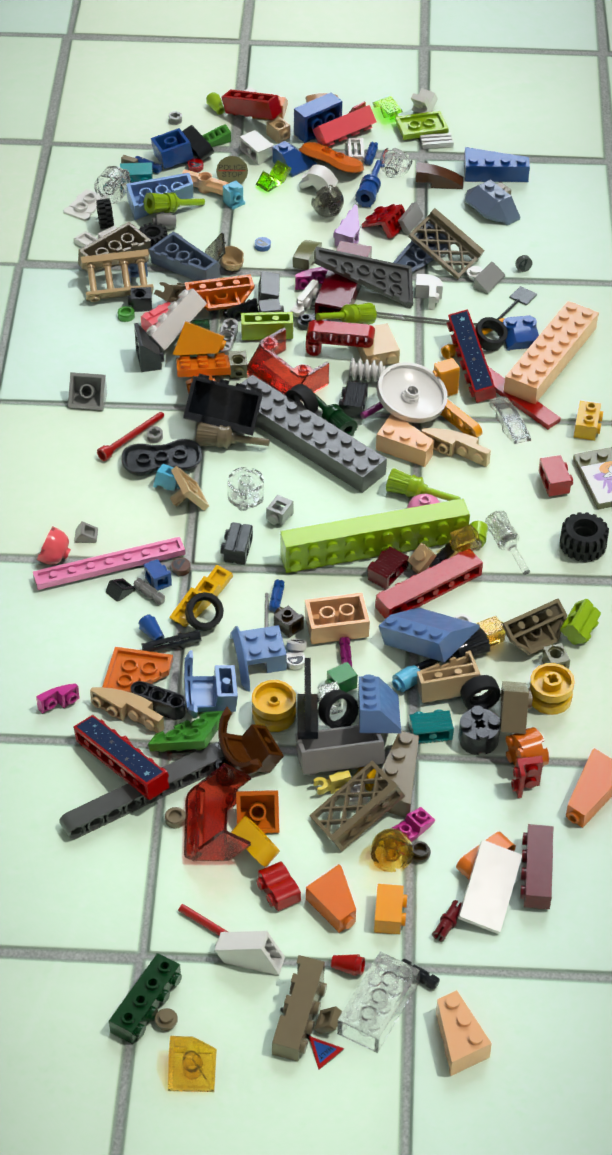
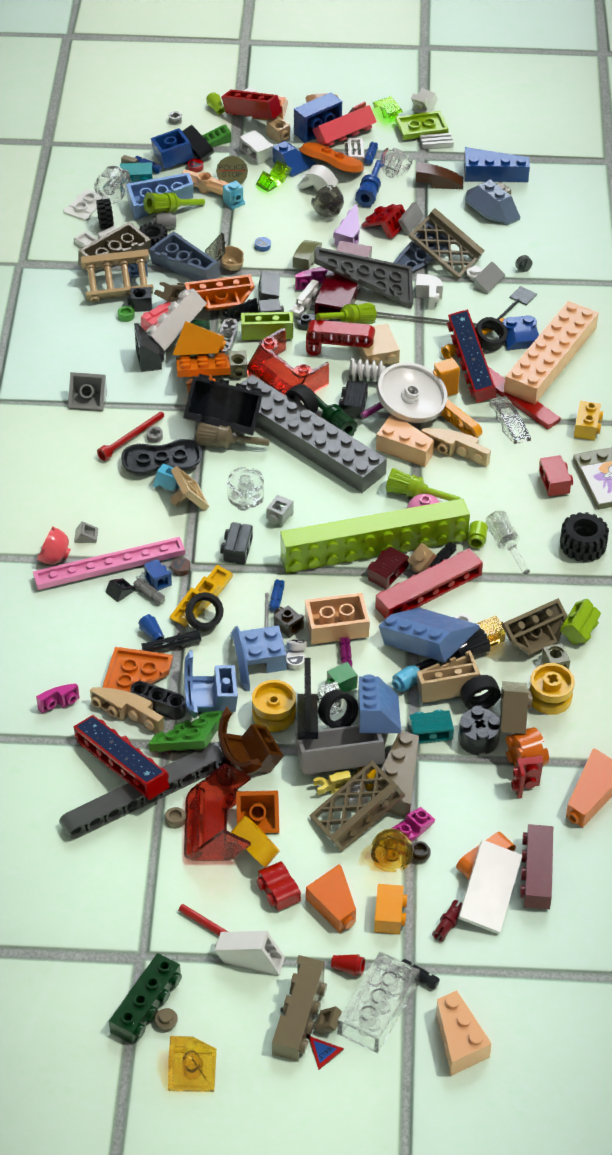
clear yellow brick [450,524,482,553] -> none

